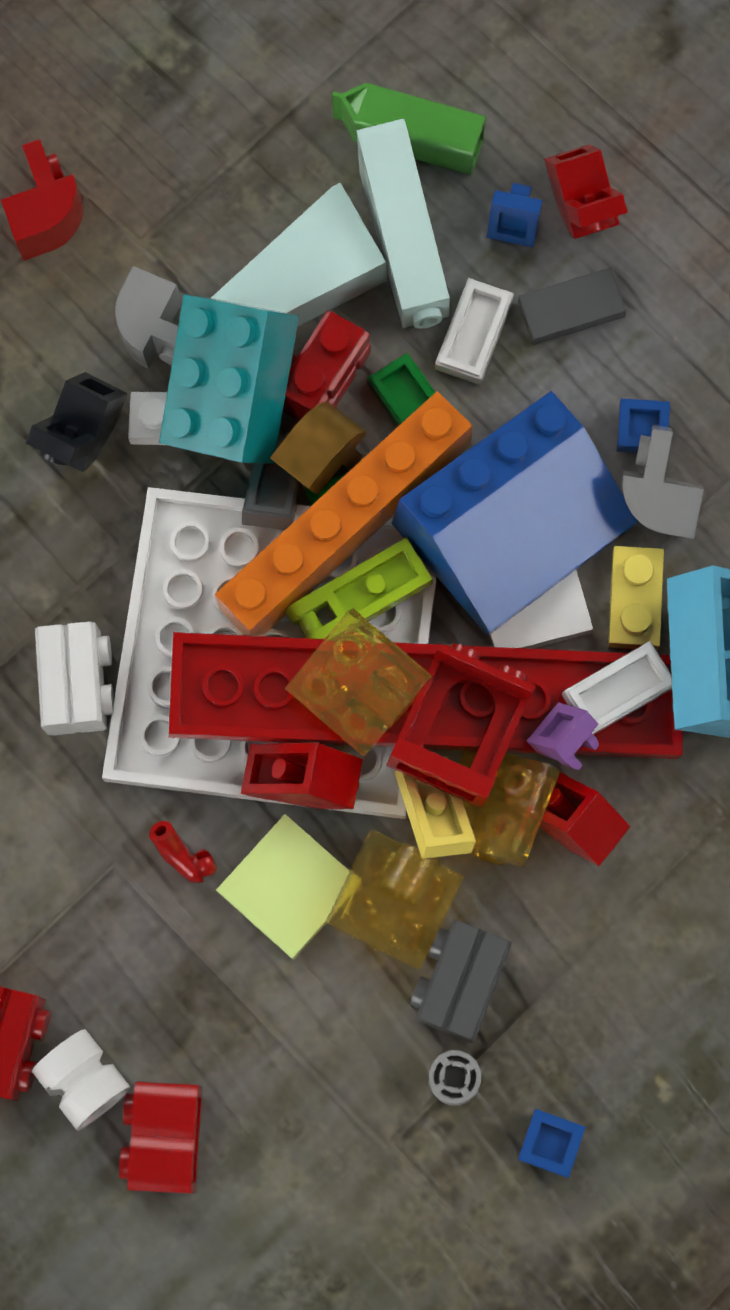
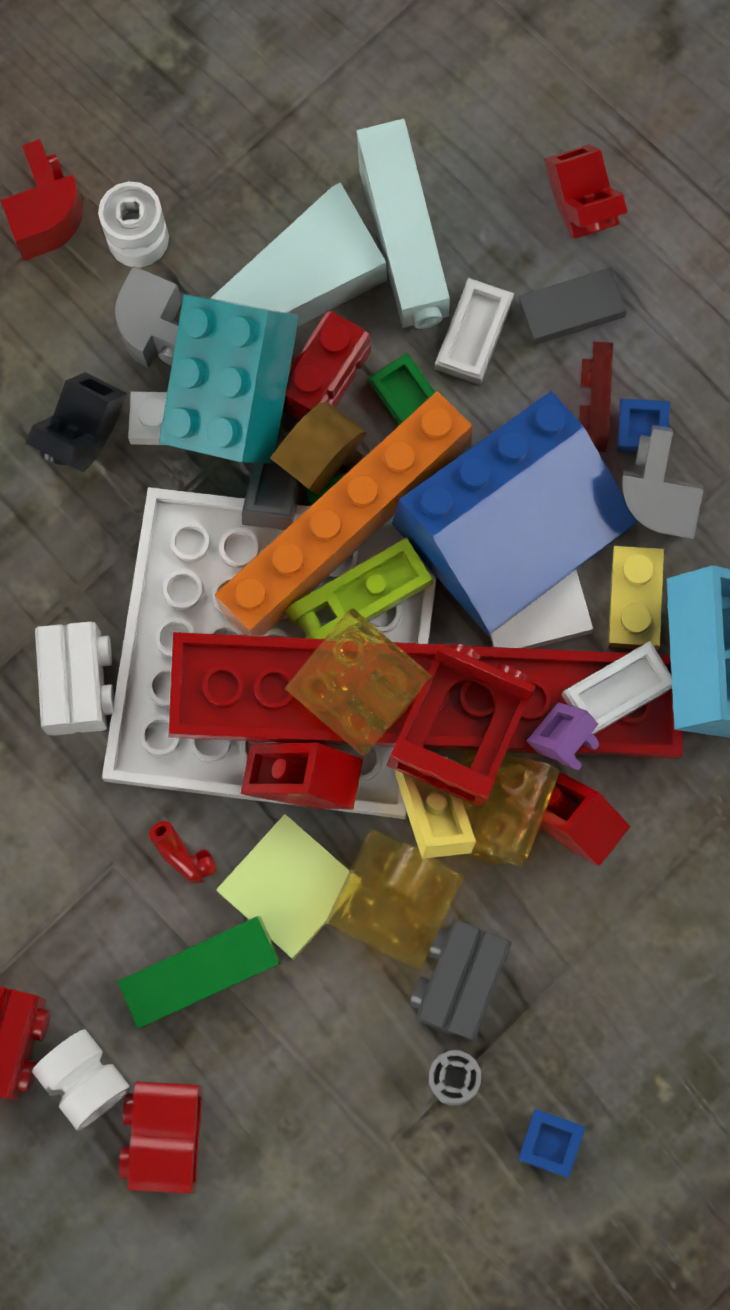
bright green piece [332,83,486,175] -> none
blue tile [486,182,543,248] -> none
none -> white wheel [98,181,169,268]
none -> green tile [117,916,281,1029]
none -> clear red plate [578,341,613,452]

